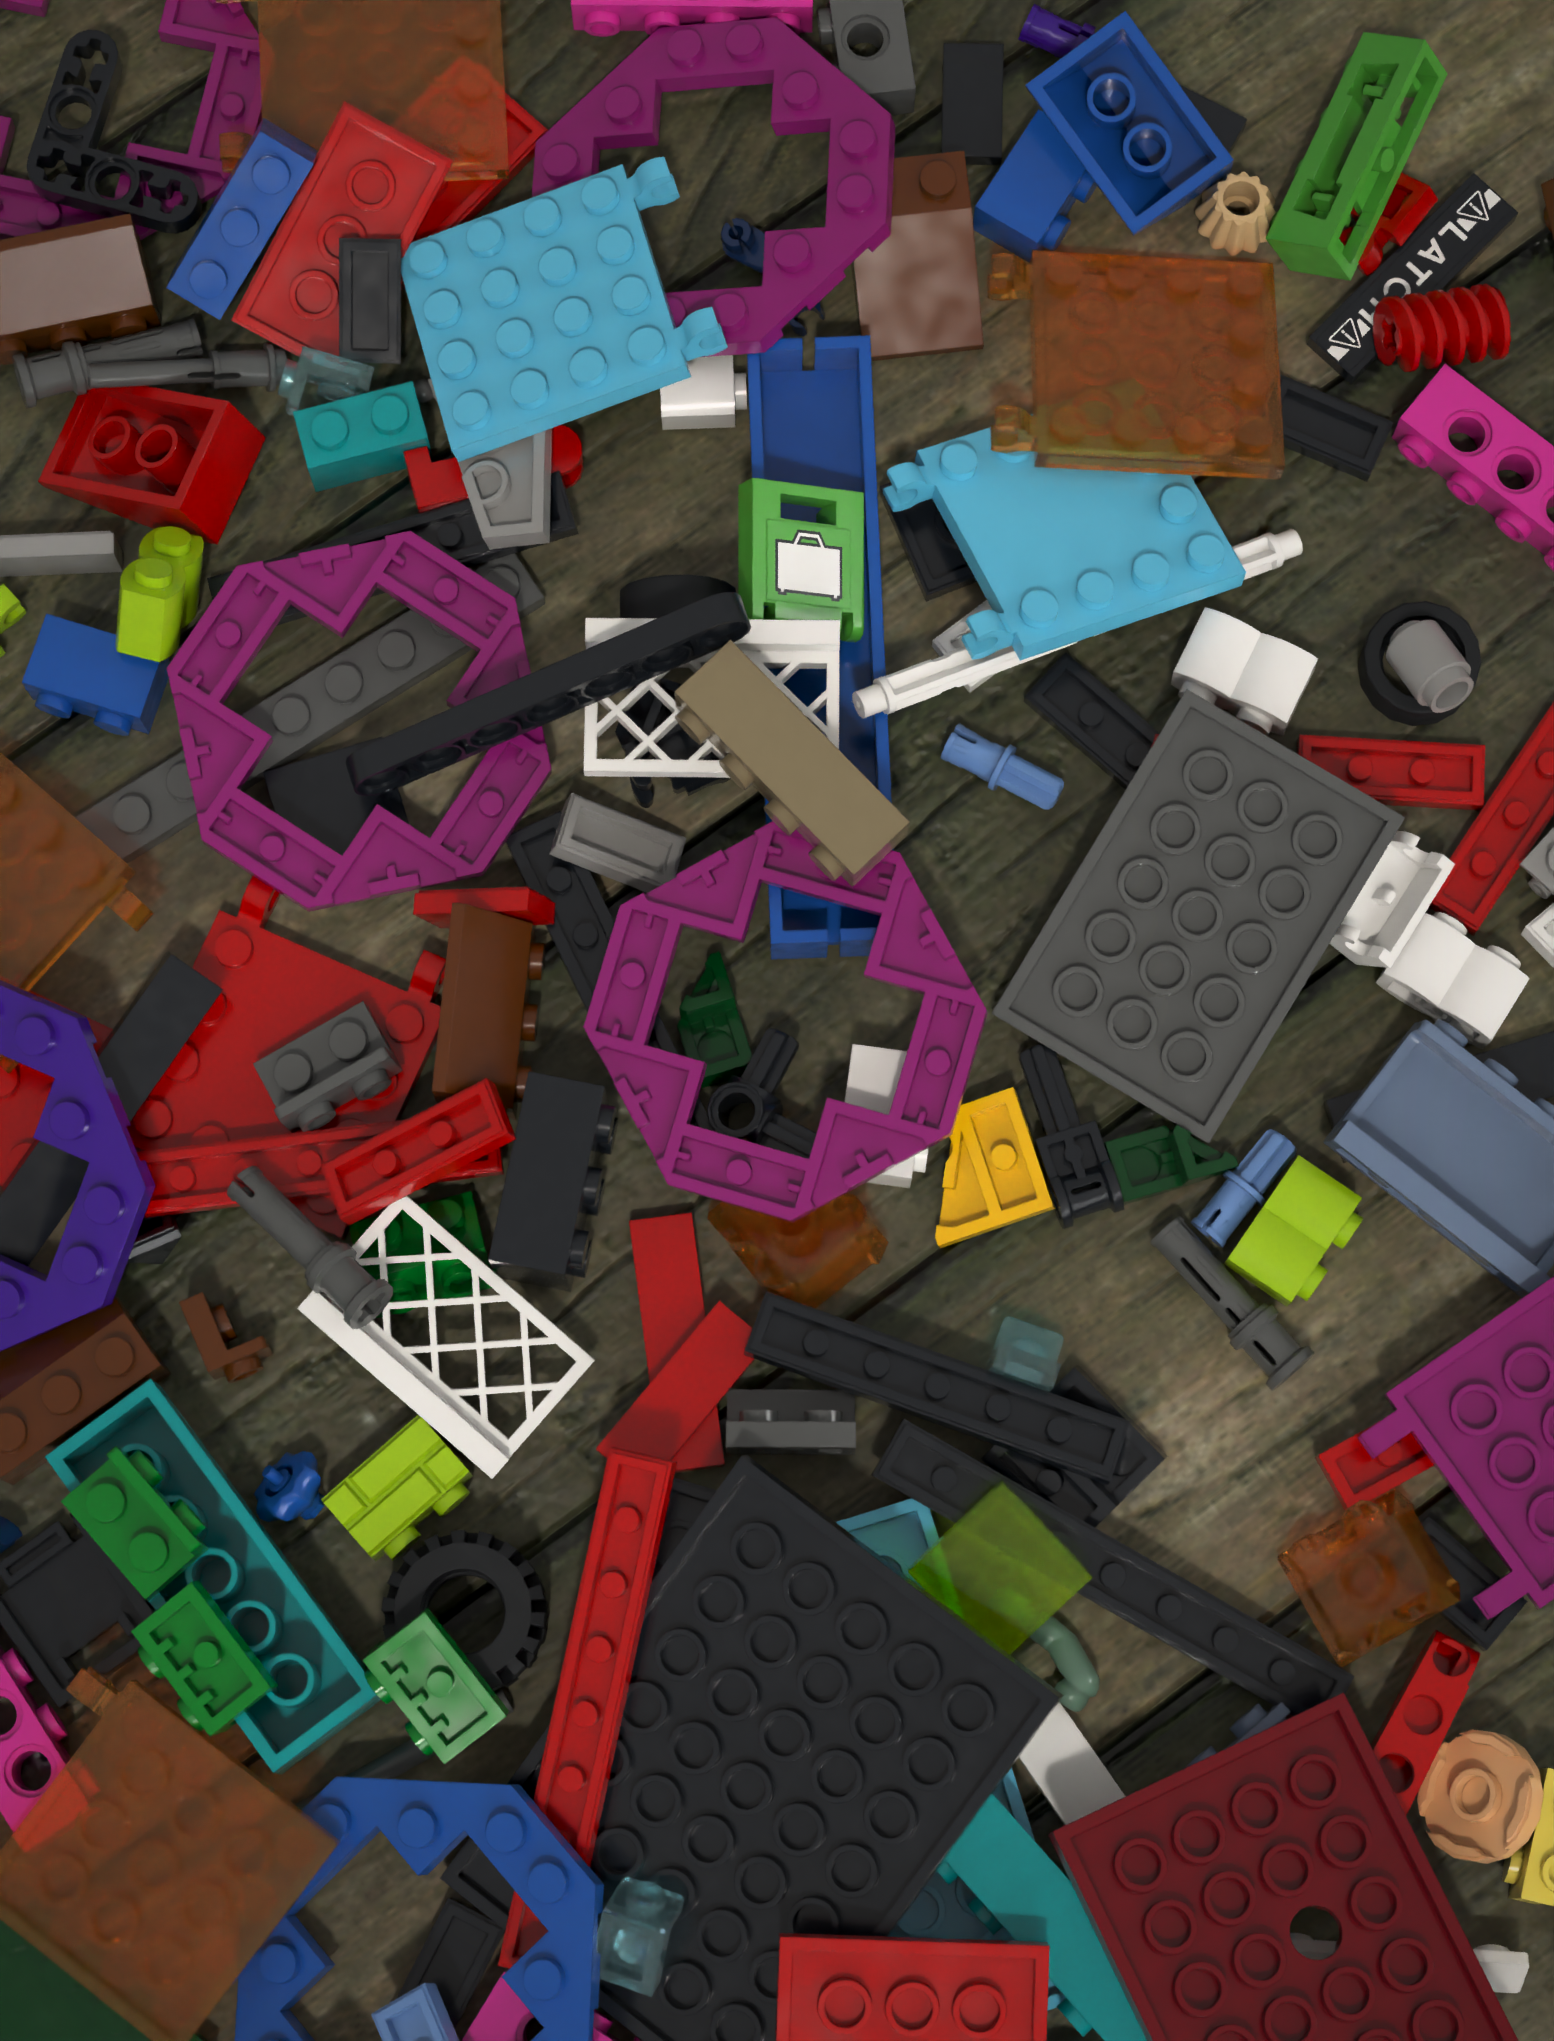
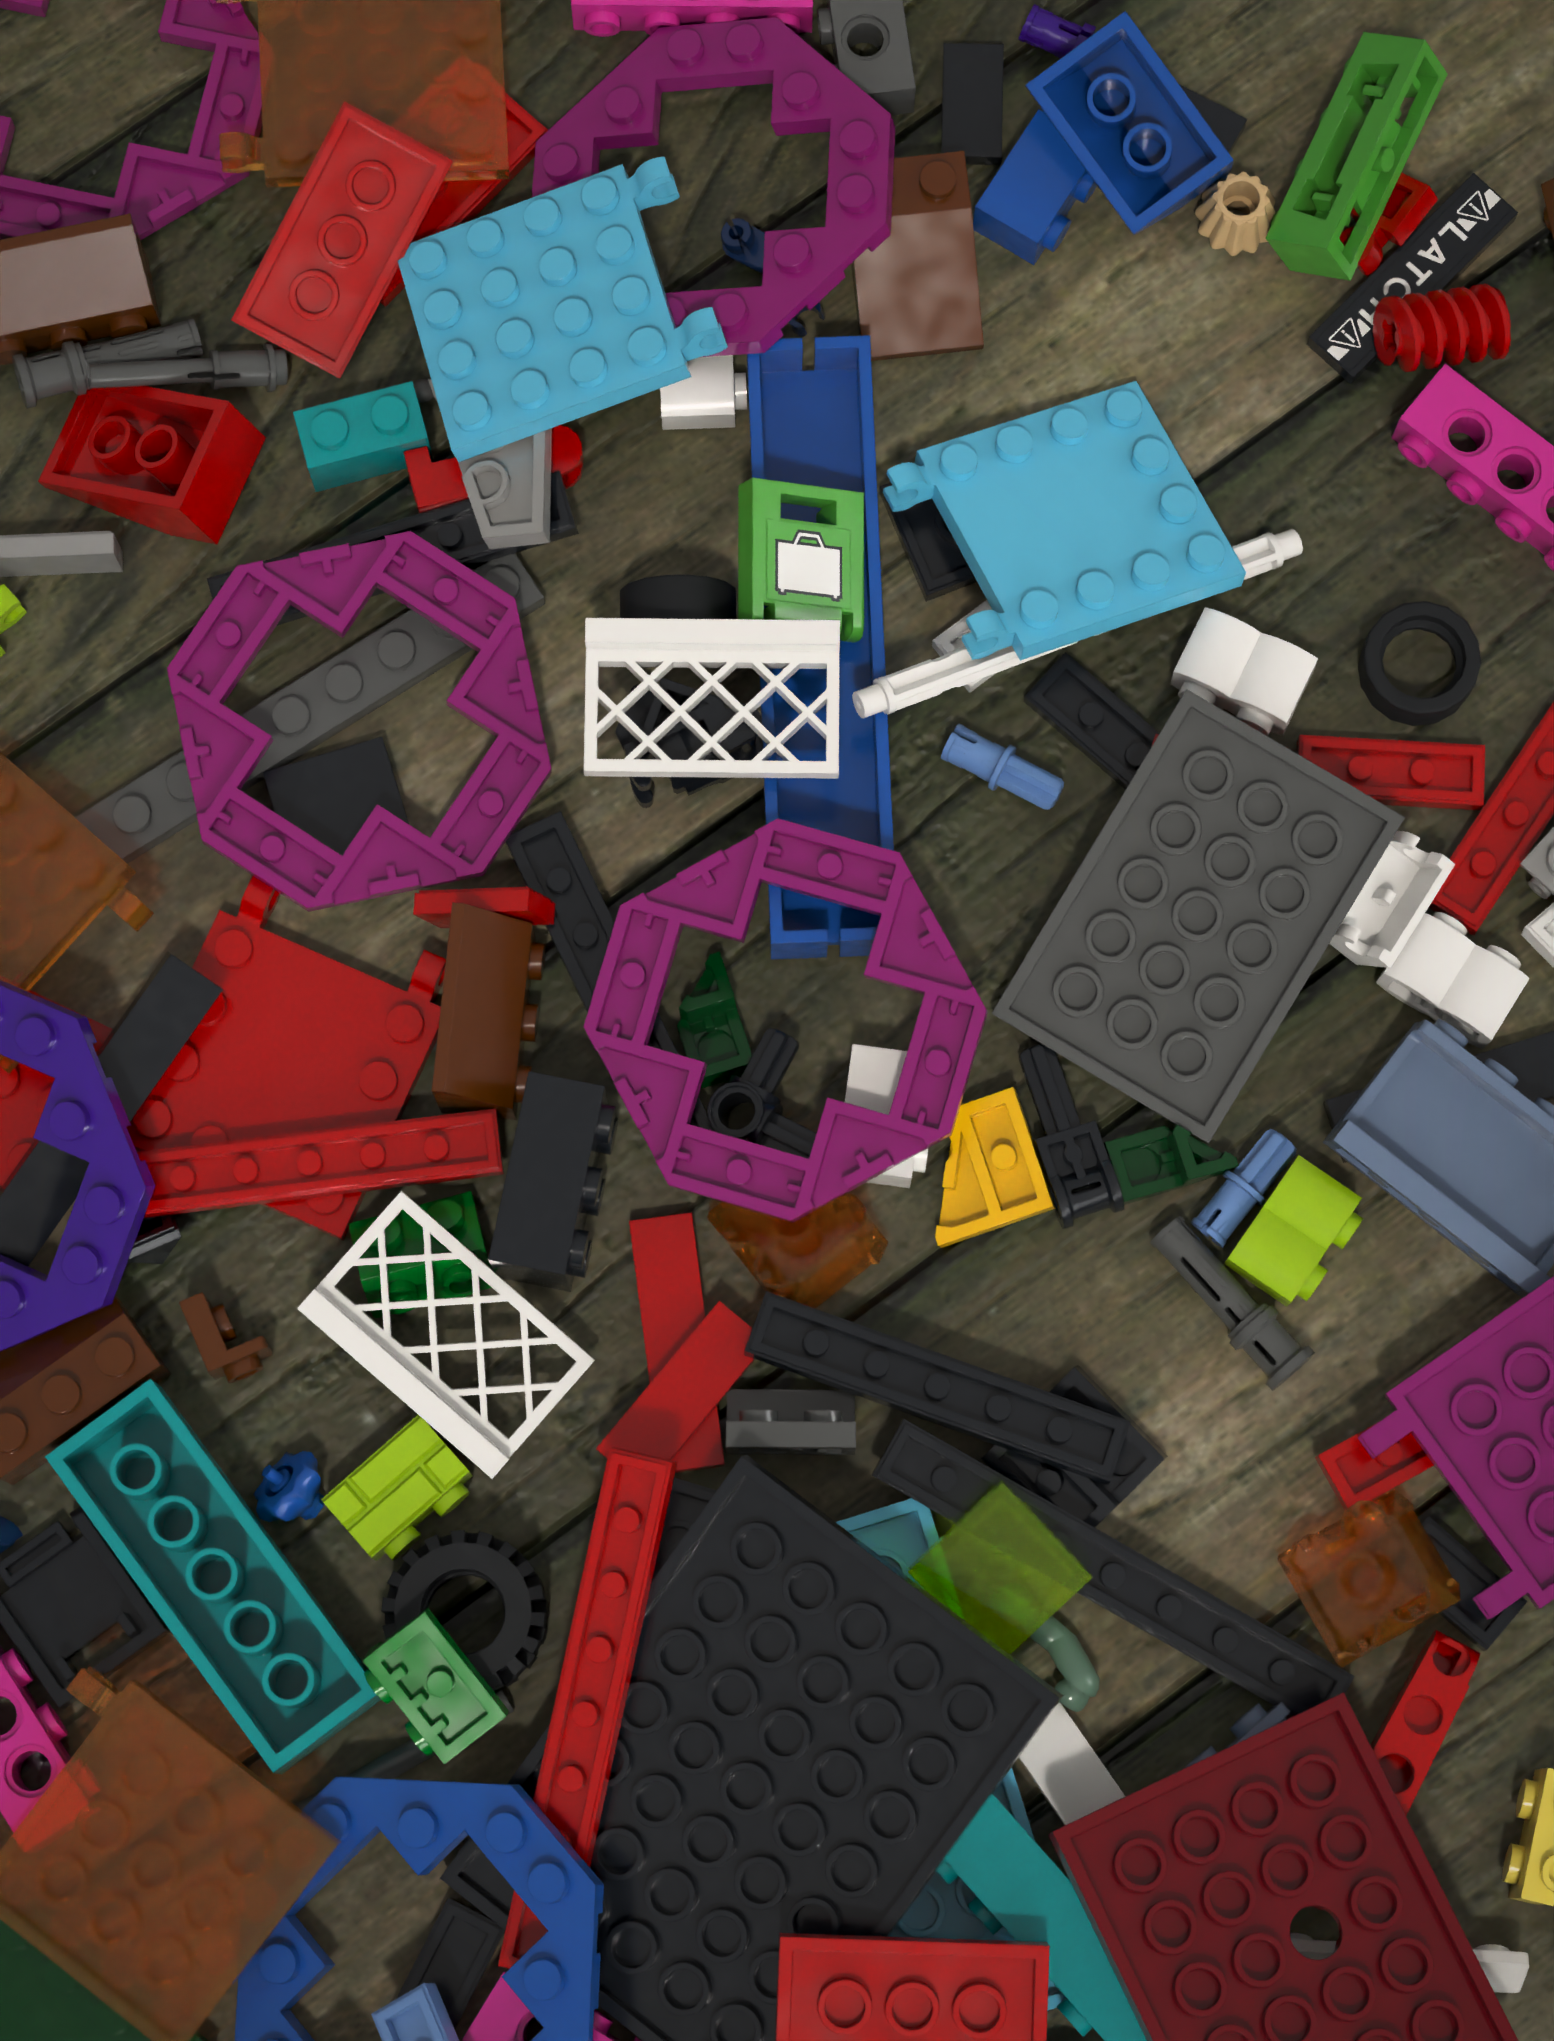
blue brick [22,614,171,736] -> none
black beam [27,30,202,234] -> none
green bracket [61,1446,209,1601] -> none
lime brick [115,526,204,662] -> none
green bracket [131,1580,277,1737] -> none
blue brick [166,118,317,320] -> none
dark grey pin [227,1166,394,1329] -> none
dark grey bracket [253,1001,403,1133] -> none
clear light blue bracket [278,346,375,416] -> none
red tile [320,1078,516,1225] -> none
black tile [339,238,401,364] -> none
black beam [345,592,751,796] -> none
light grey tile [549,793,686,893] -> none
clear light blue bracket [597,1877,684,1997] -> none
dark tan brick [675,640,910,887] -> none
clear light blue bracket [986,1316,1064,1392] -> none
clear orange plate [987,250,1285,479] -> none
black tile [1255,375,1394,482] -> none
light grey brick [1386,620,1474,713] -> none
light nougat tile [1417,1729,1544,1864] -> none

